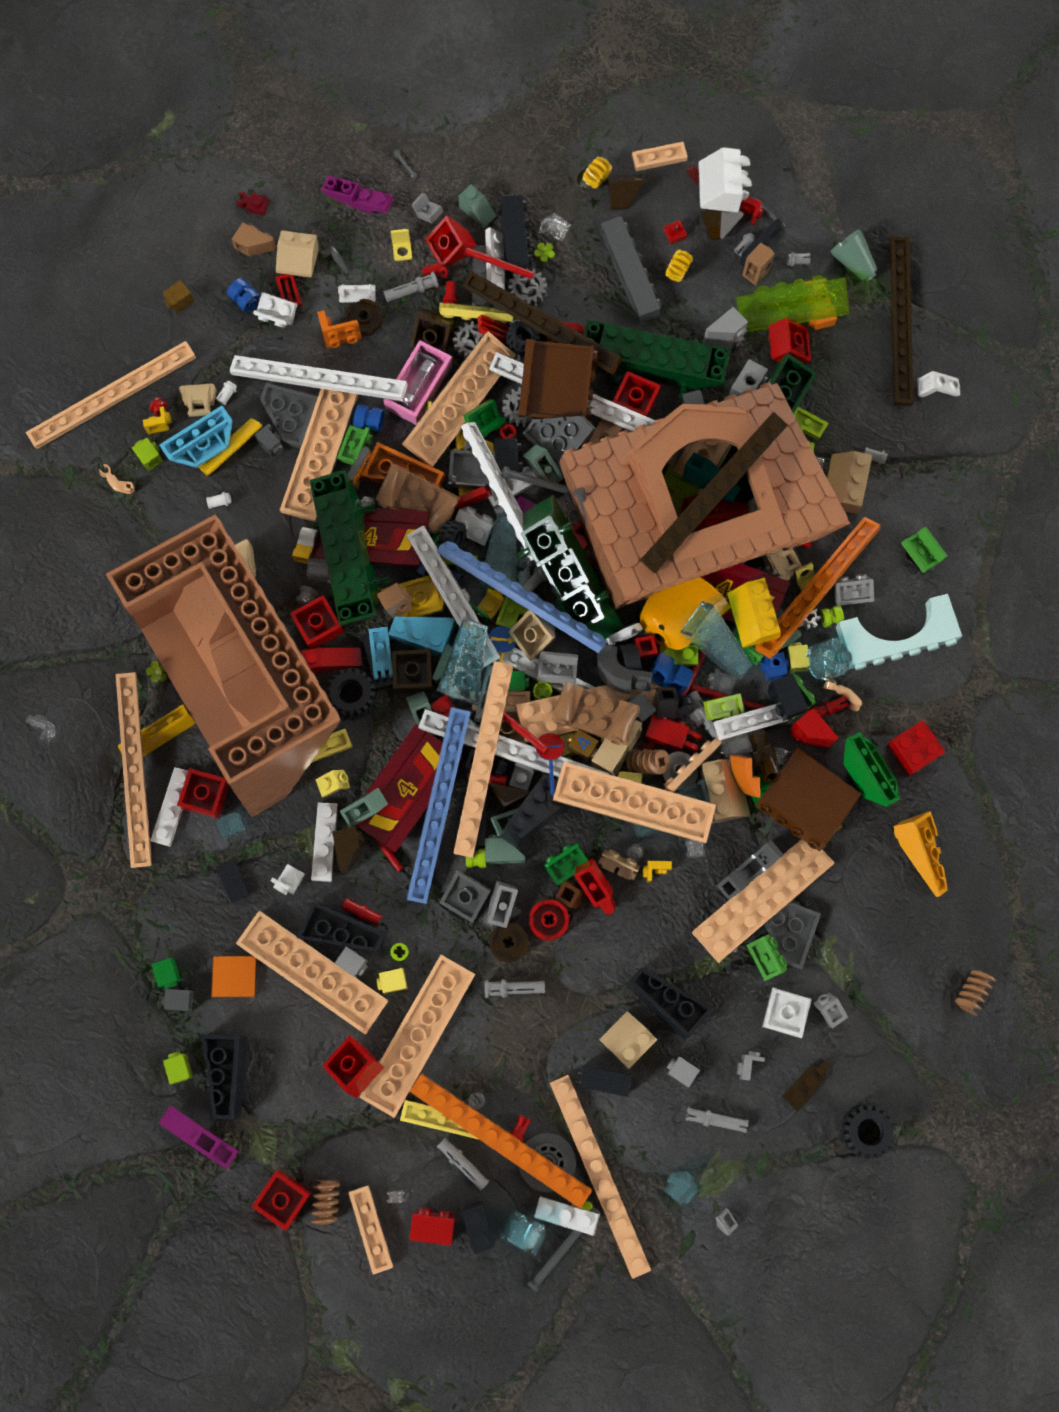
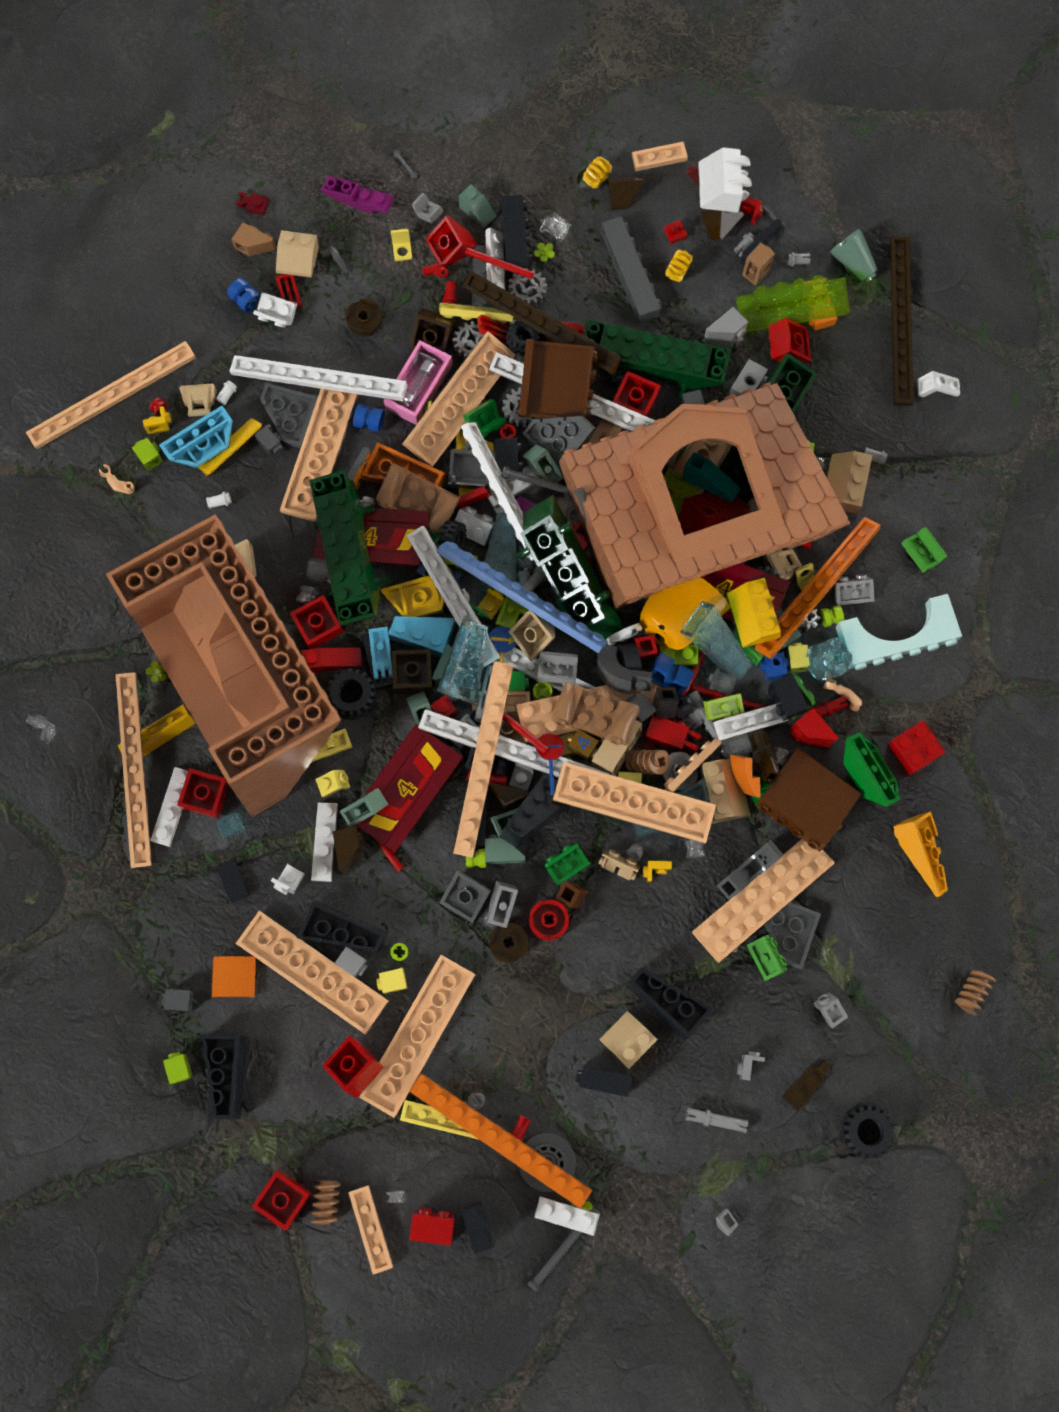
green brick [151,957,181,990] -> none
magenta slope [158,1105,239,1169] -> none
pearl gold brick [163,280,194,314] -> none
leg [292,527,318,565] -> none
orange bracket [317,310,362,348] -> none
bright green bracket [337,425,373,465] -> none
white hinge [338,284,376,303] -> none
red pin [341,898,382,926] -> none
medium nougat brick [377,583,414,619] -> none
light grey pin [383,271,439,303] -> none
medium blue plate [407,707,470,904] -> none
light grey pin [437,1137,489,1191] -> none
light grey pin [485,979,545,998] -> none
clear light blue brick [499,1211,547,1256] -> none
light nougat plate [550,1075,651,1279] -> none
red hinge [574,858,616,915] -> none
dark brown plate [639,411,788,574] -> none
clear light blue brick [663,1170,698,1205] -> none
light grey brick [666,1056,700,1087] -> none
white tile [762,988,812,1038] -> none
lime plate [794,407,828,440] -> none

